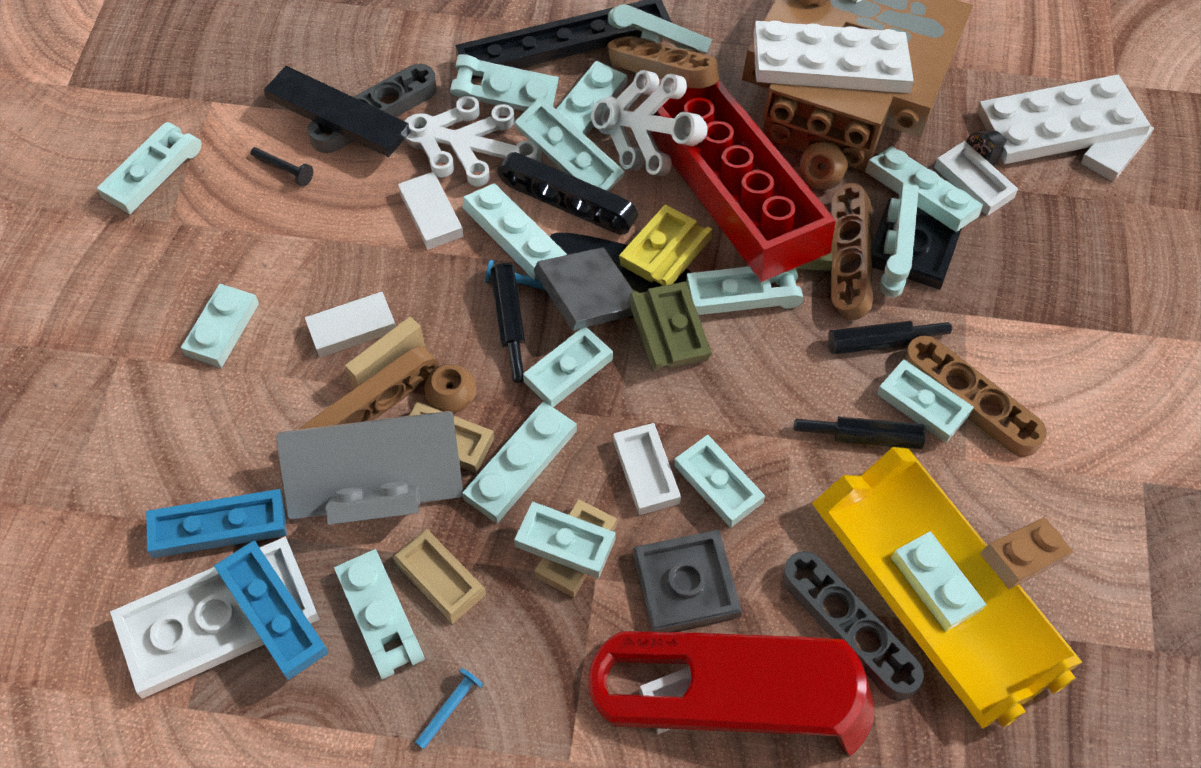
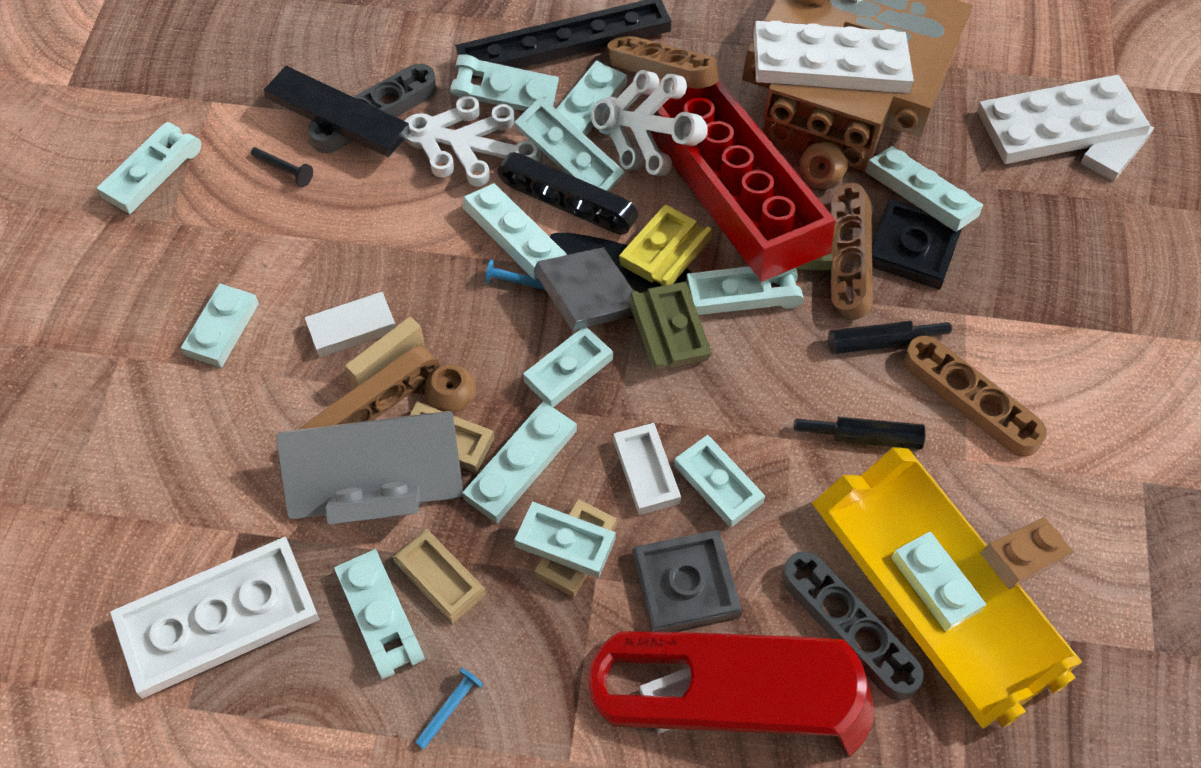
dark azure plate [146,489,287,558] -> none
dark azure plate [214,540,329,680] -> none
white tile [398,171,464,250] -> none
black axle [490,263,525,383] -> none
light aqua plate [608,4,712,54] -> none
light aqua plate [877,359,974,443] -> none
light aqua plate [879,183,919,297] -> none
white tile [934,141,1018,216] -> none
black tile [966,130,1007,166] -> none

